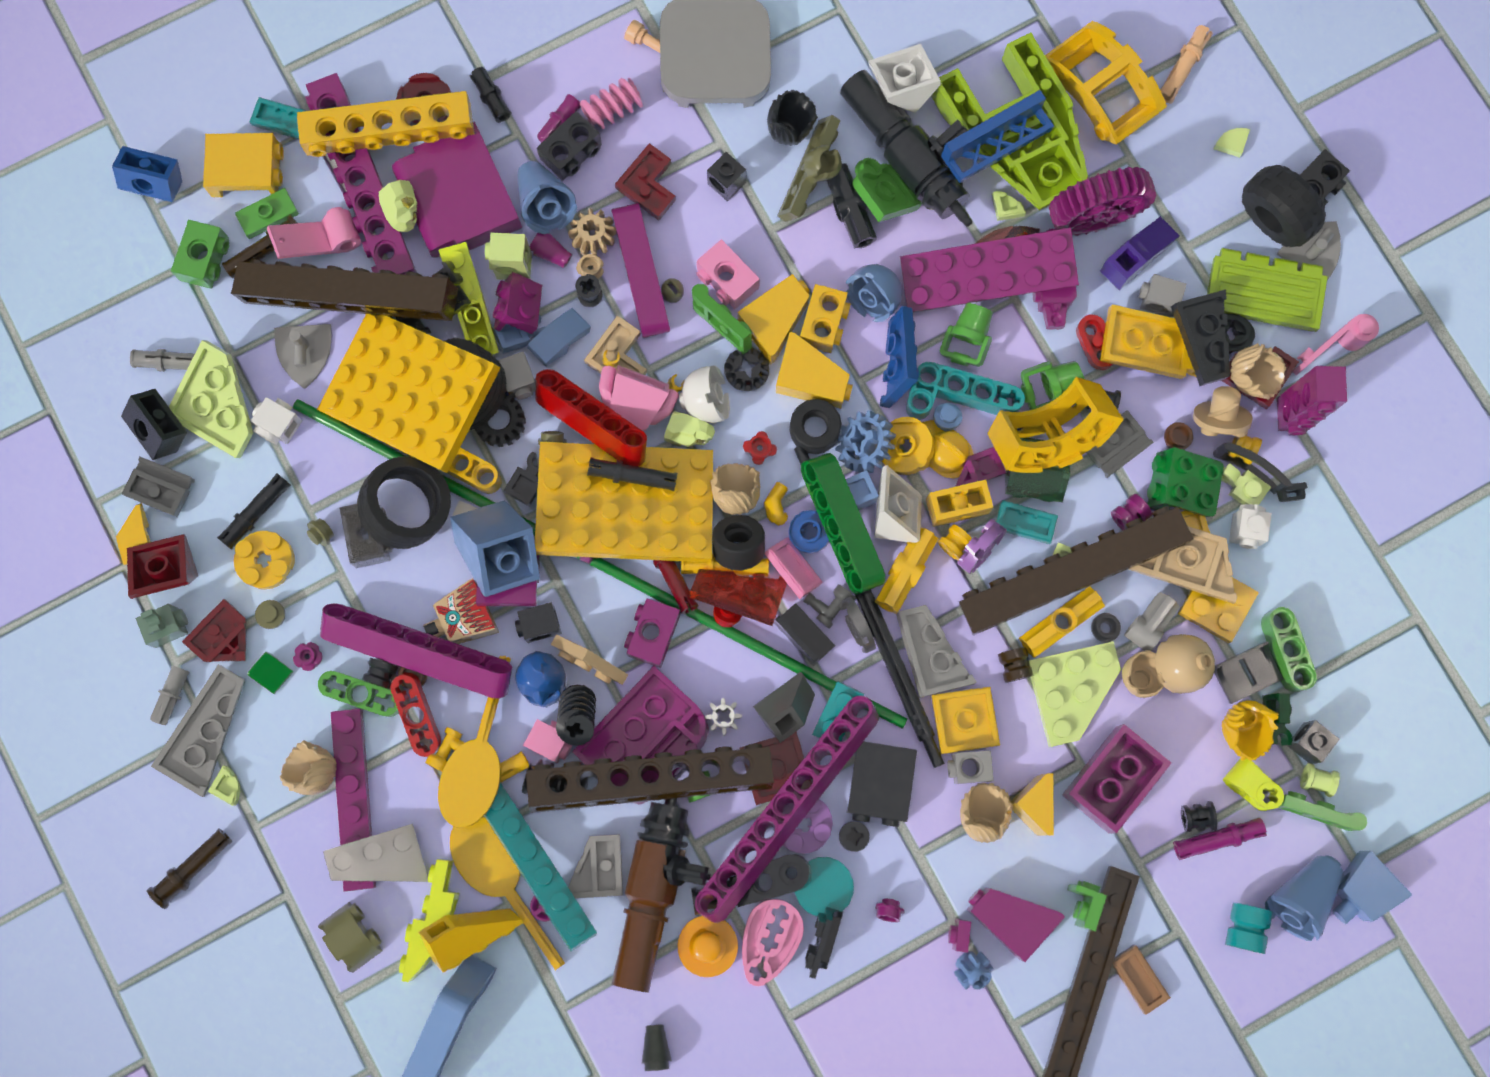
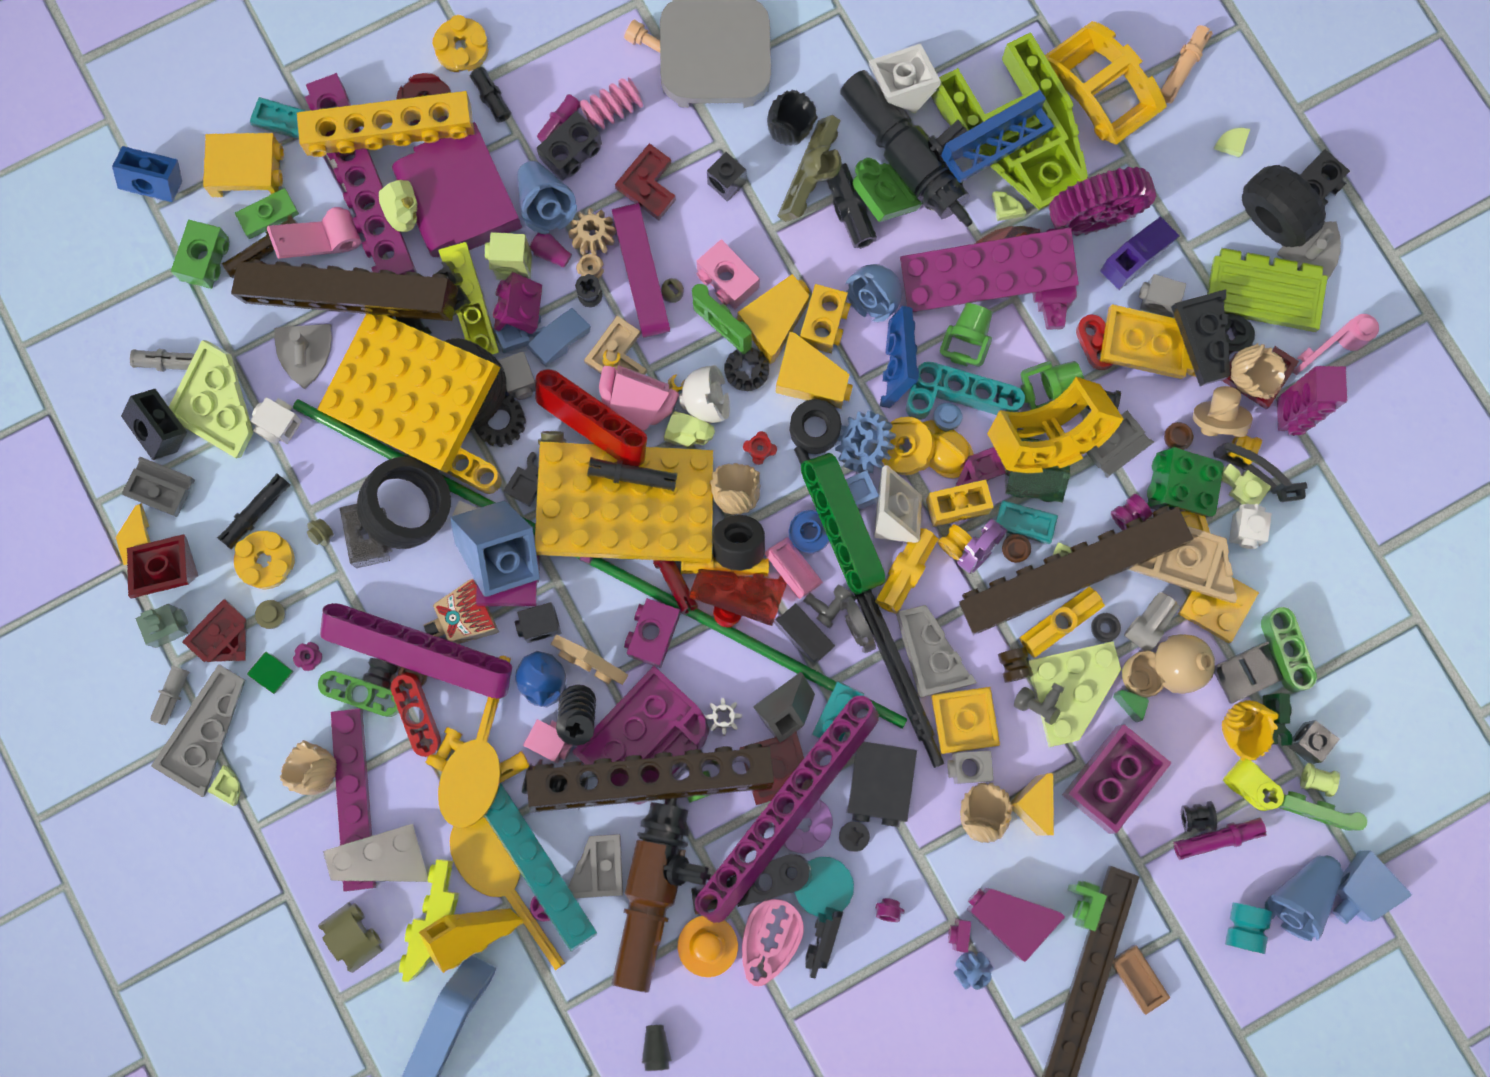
dark brown pin [146,828,232,909] -> none
yellow arm [764,482,788,526] -> none
none -> yellow plate [432,15,489,72]
none -> reddish brown plate [1002,534,1031,563]
none -> dark grey piece [1014,682,1064,725]
none -> green slope [1113,689,1149,723]

